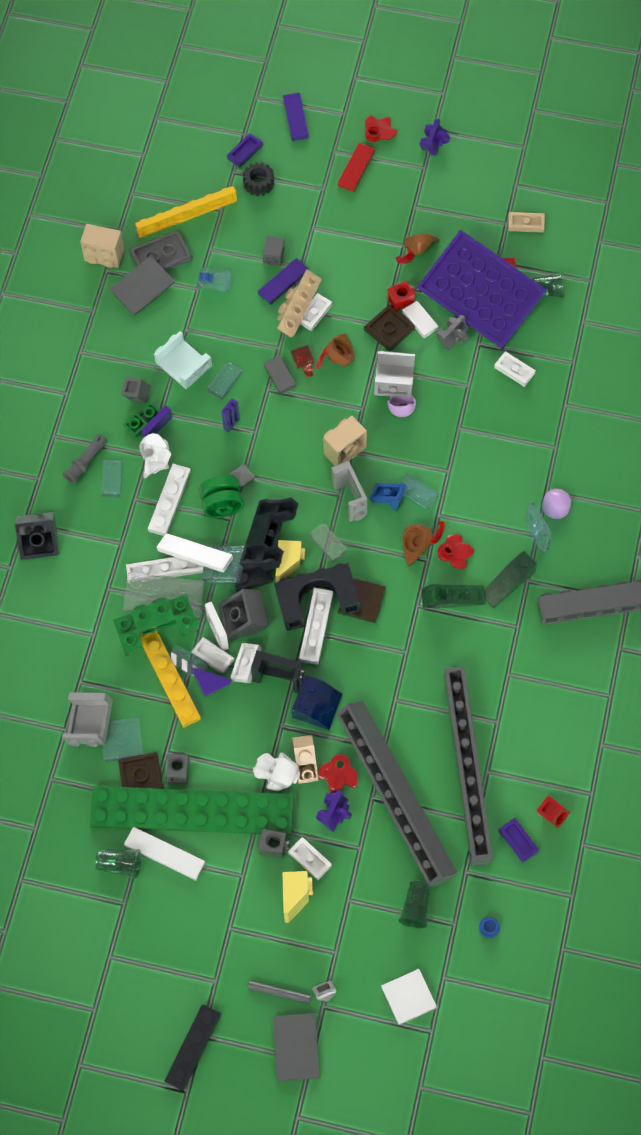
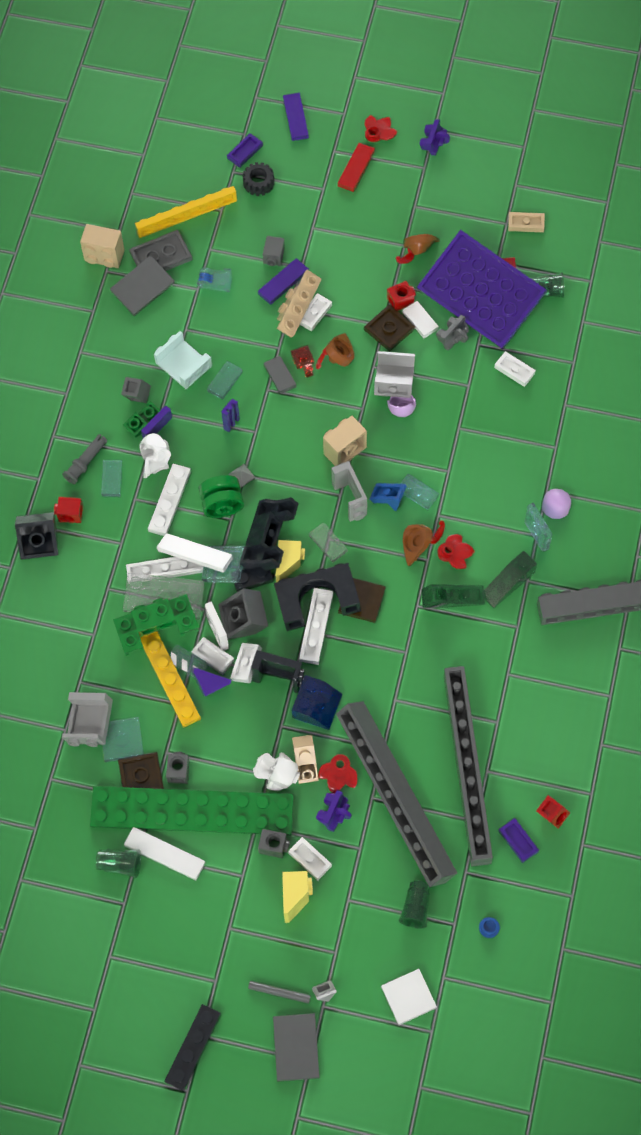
none -> red brick [54,497,83,523]

